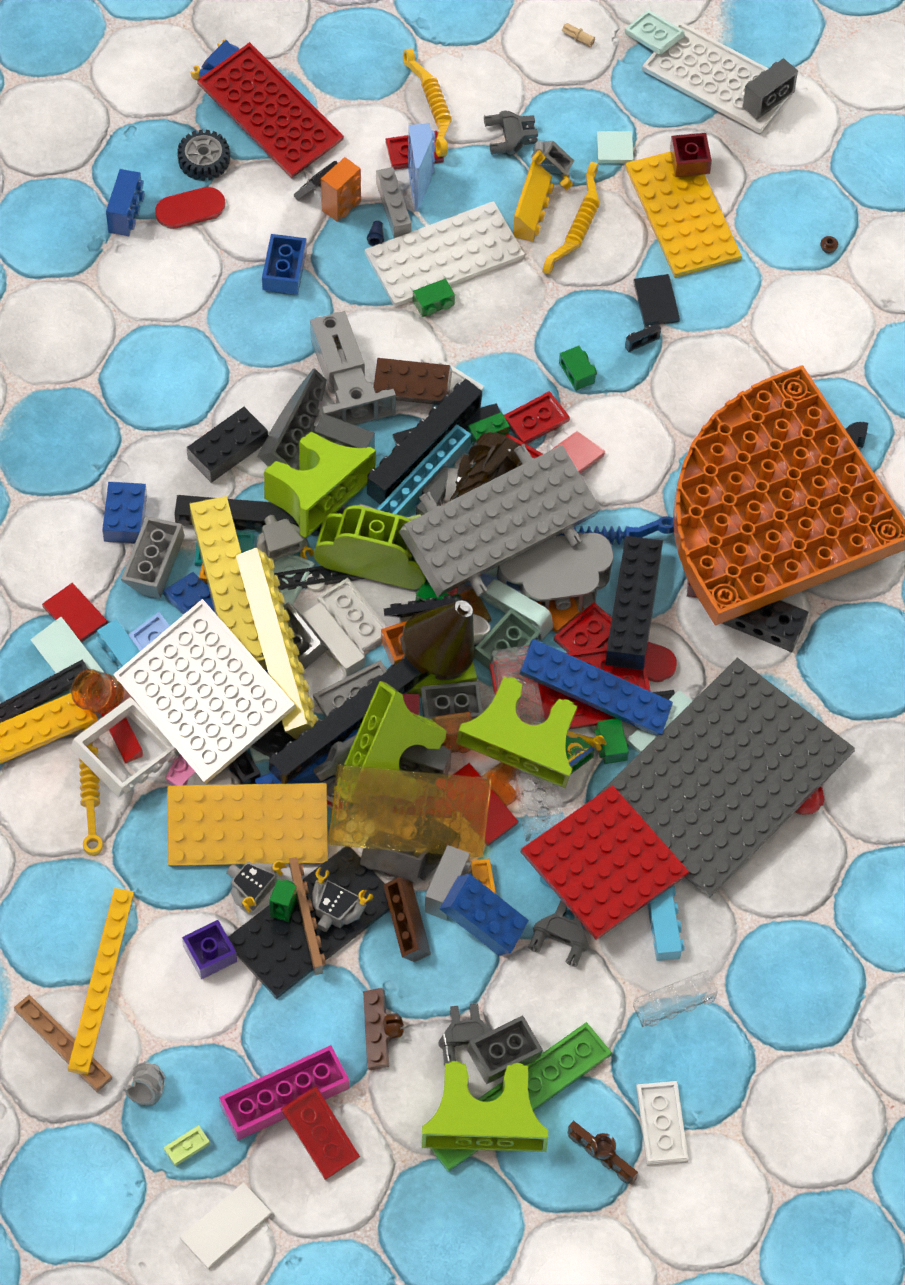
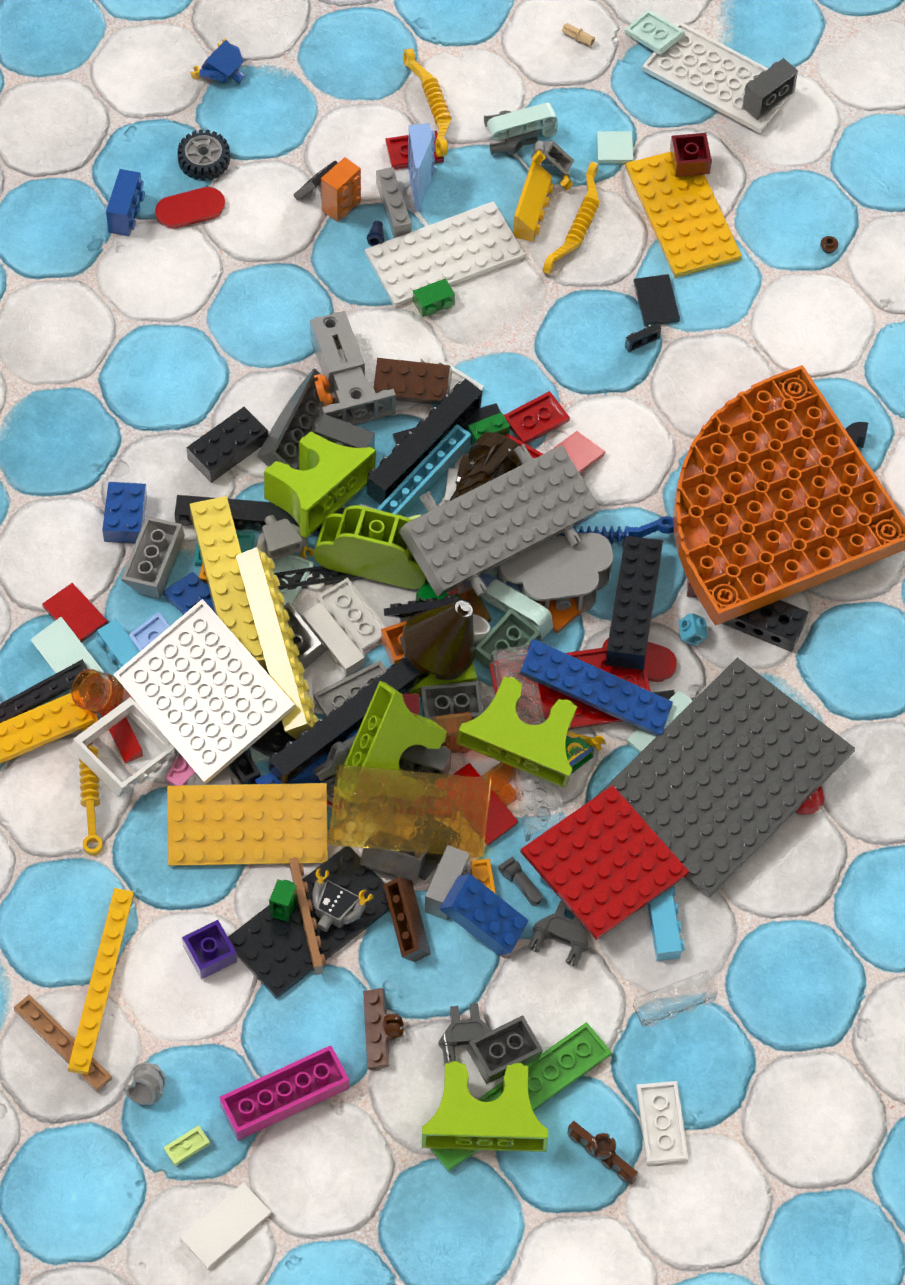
red plate [197,42,344,178] -> none
torso [227,860,287,913] -> none
blue brick [262,234,307,295] -> none
red tile [281,1086,360,1180] -> none
dark grey slope [416,466,448,516] -> none
red plate [554,602,612,653] -> none
green brick [559,345,597,391] -> none
green brick [594,718,629,764] -> none
none -> orange plate [314,373,335,407]
none -> light aqua beam [487,103,558,141]
none -> dark grey piece [498,856,542,906]
none -> medium azure brick [678,613,708,646]

